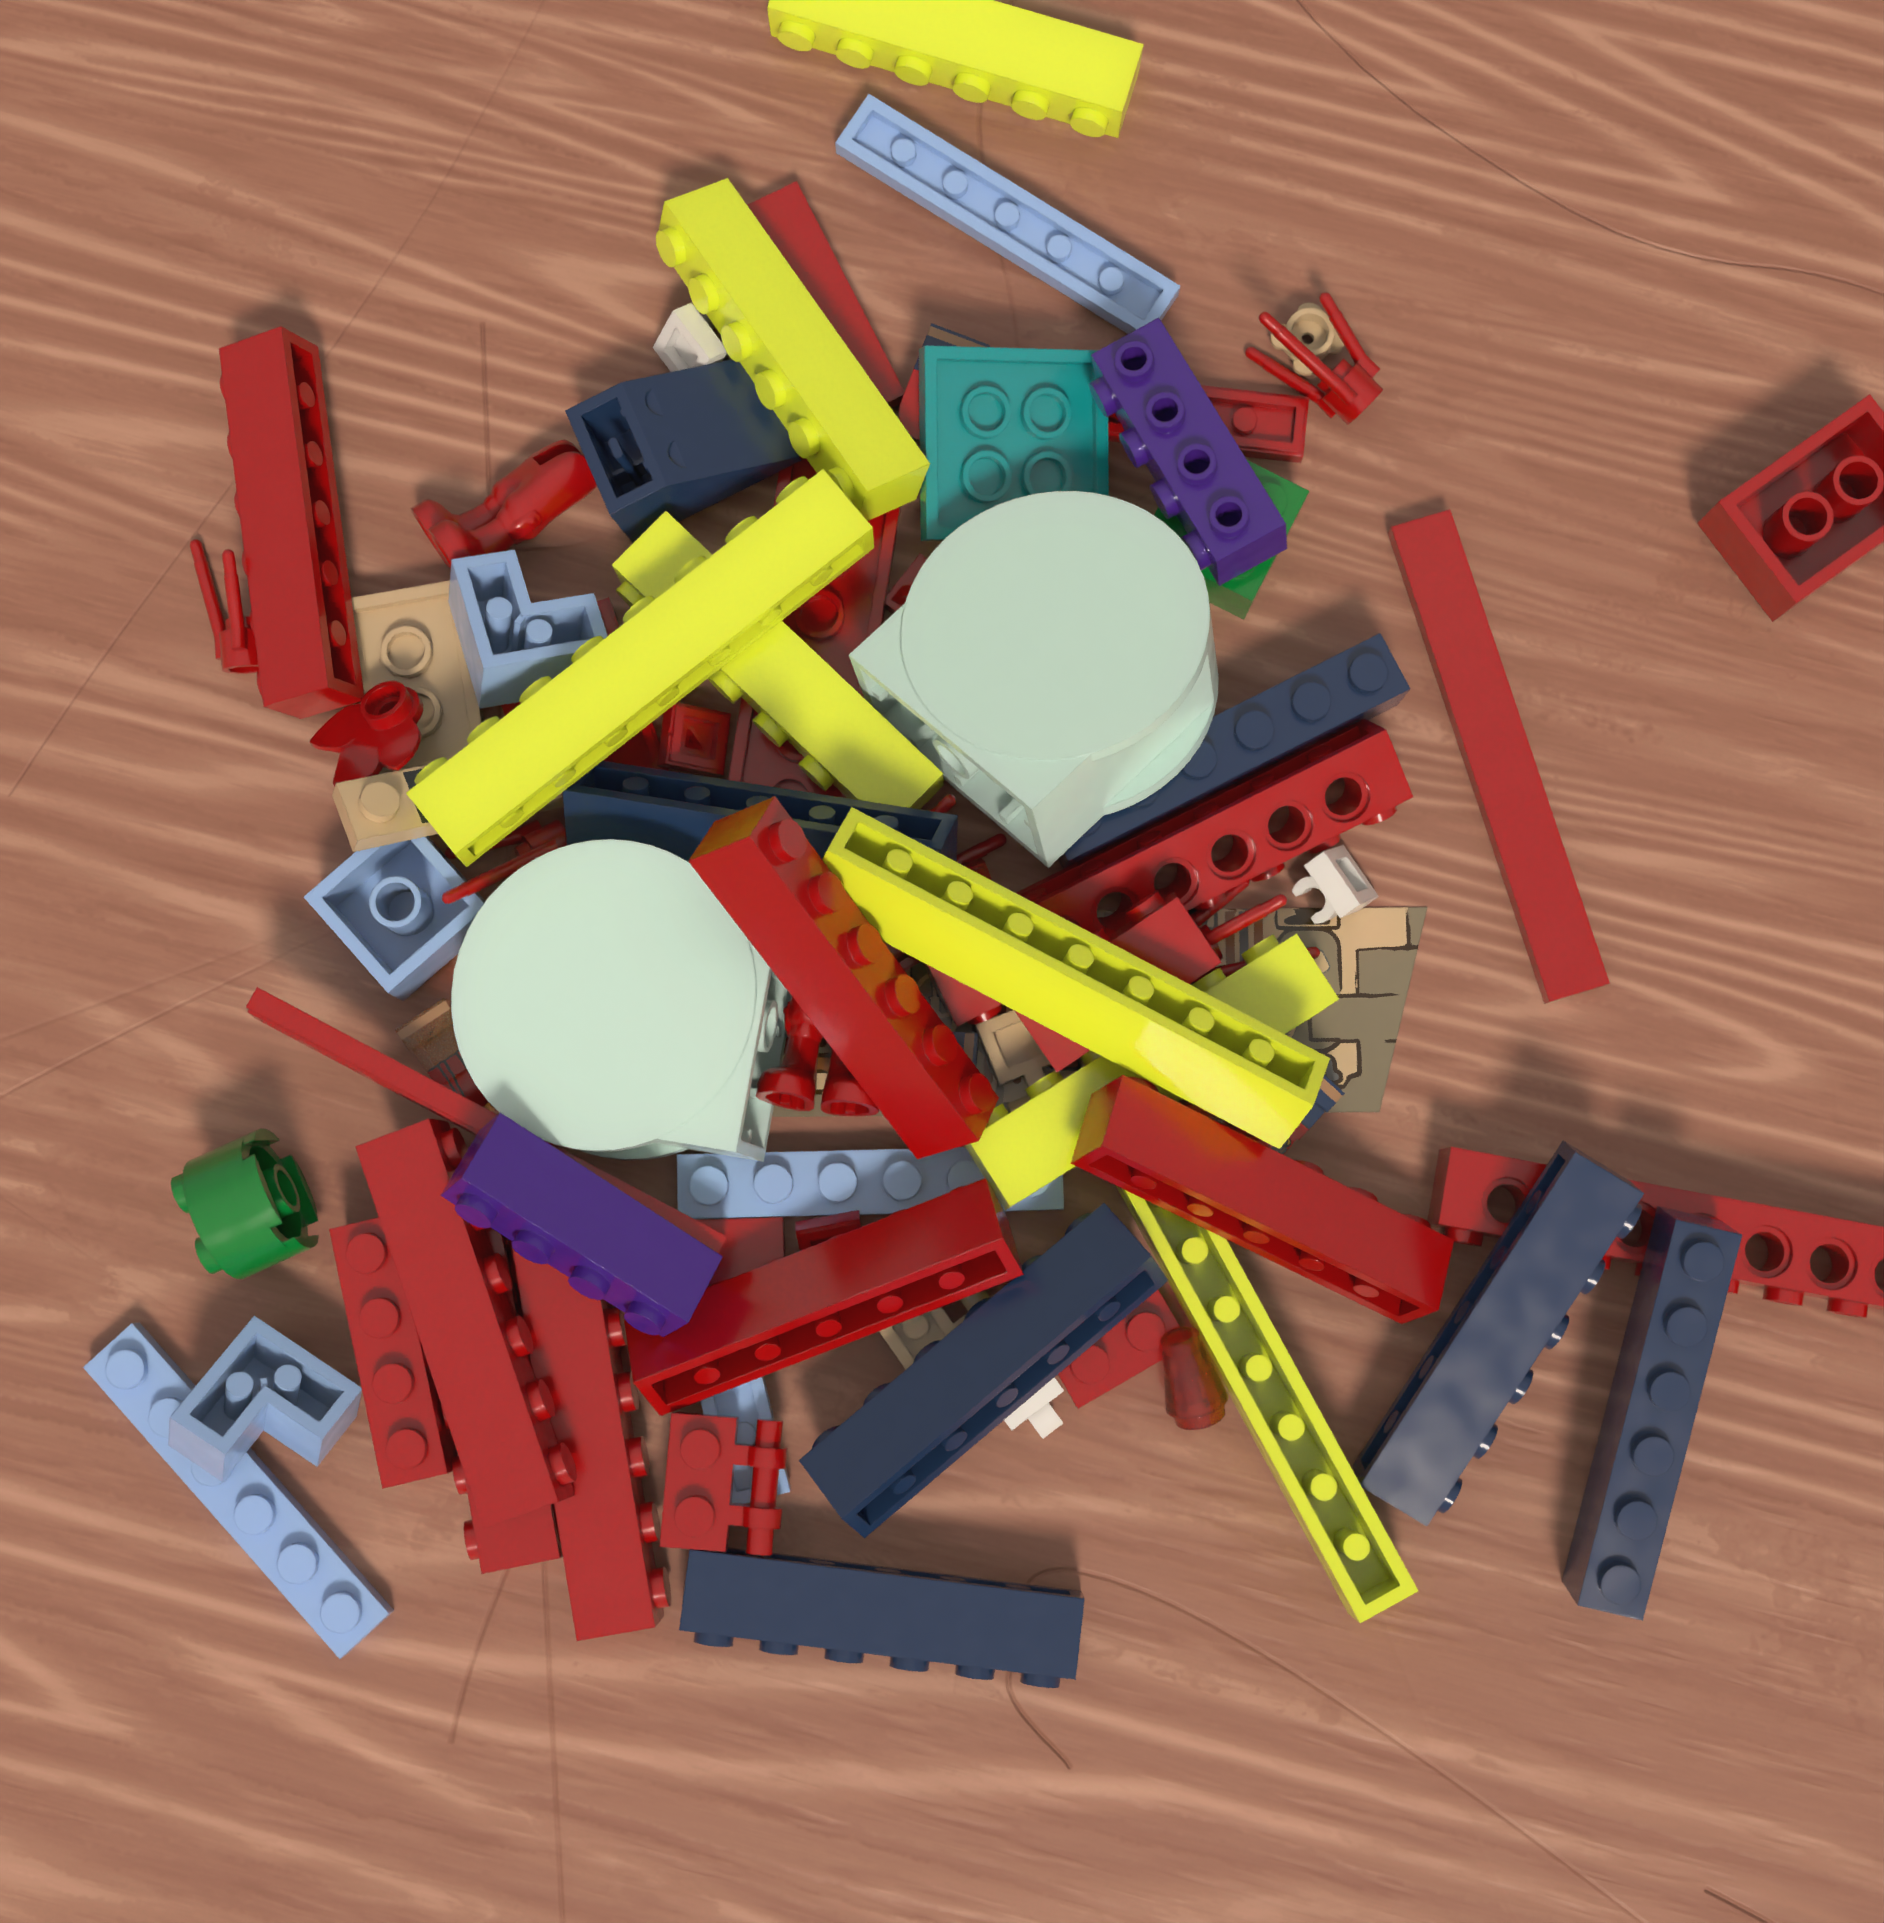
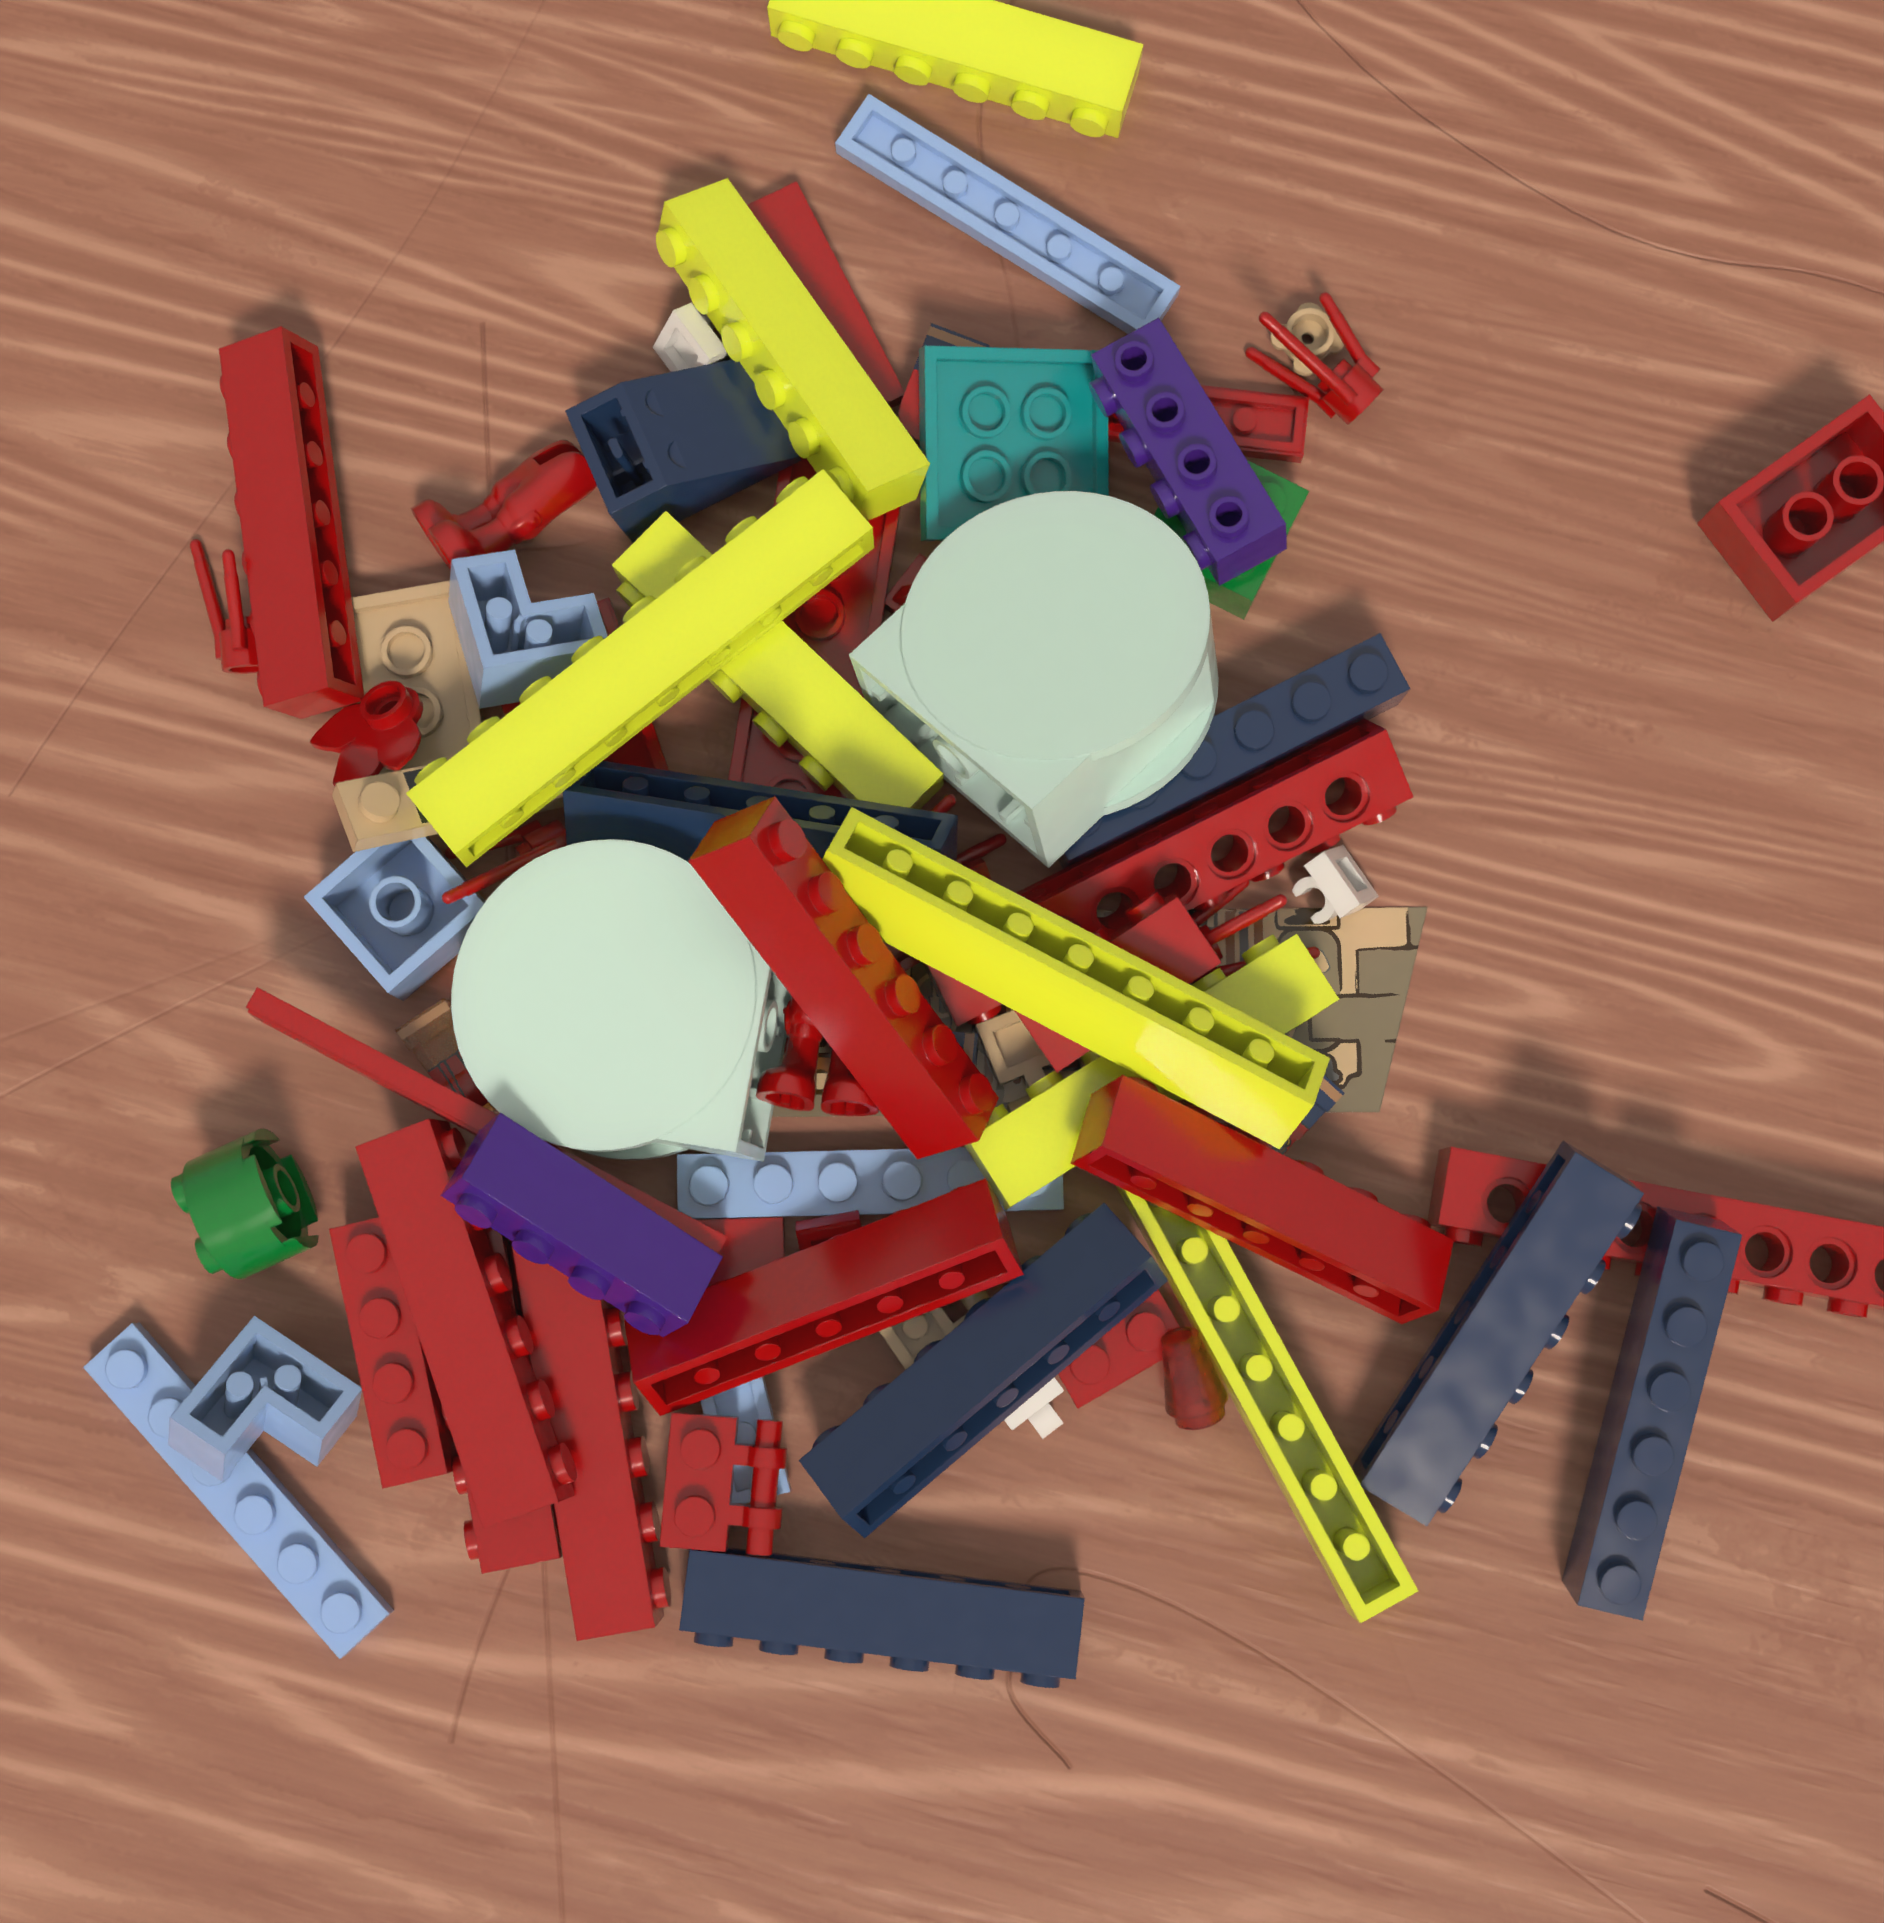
red tile [657,702,731,777] -> none
red tile [1387,509,1610,1004] -> none

